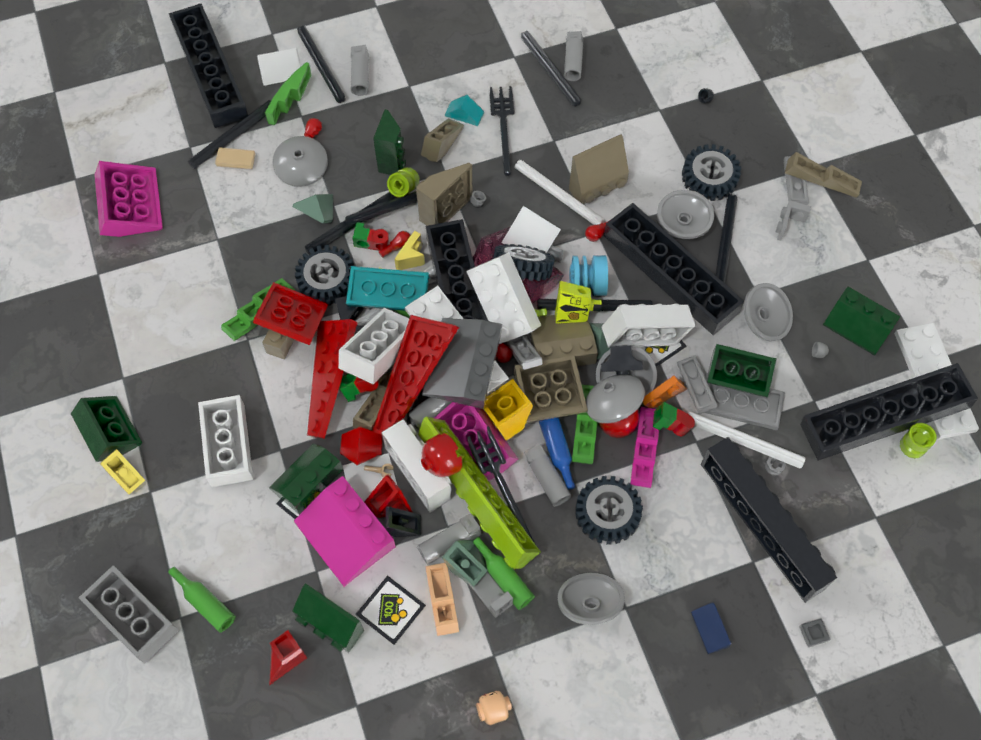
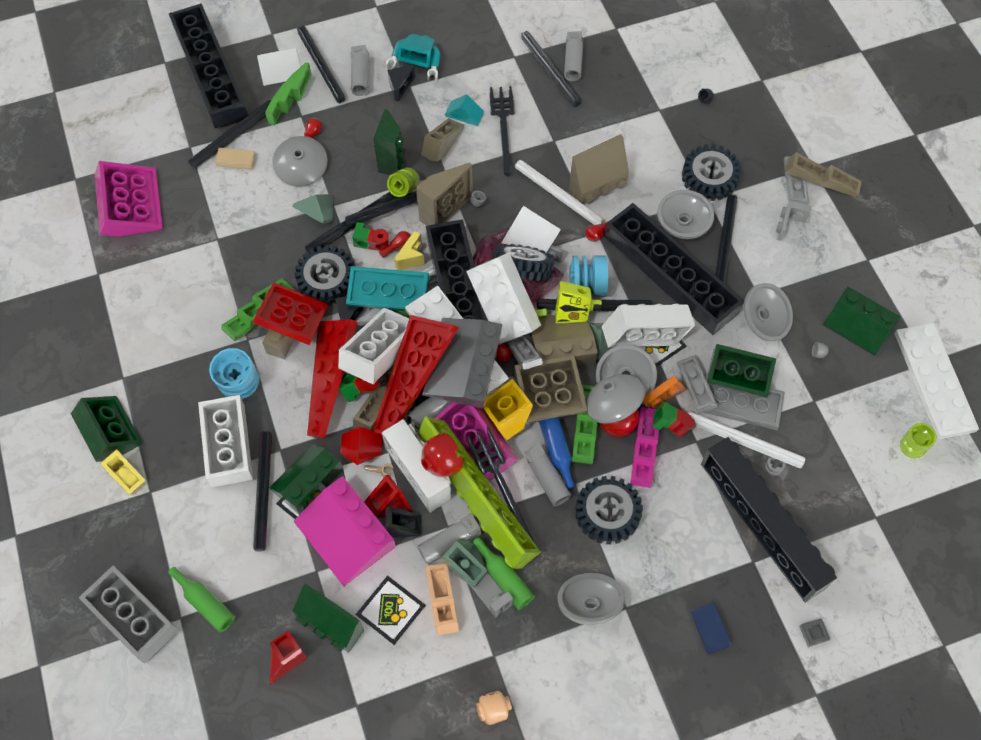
black brick [601,345,643,375] -> none
black brick [800,363,978,461] -> none
none -> medium azure wheel [209,348,260,399]
none -> black axle [253,431,272,552]
none -> teal torso [386,34,441,82]
none -> black slope [387,64,415,102]

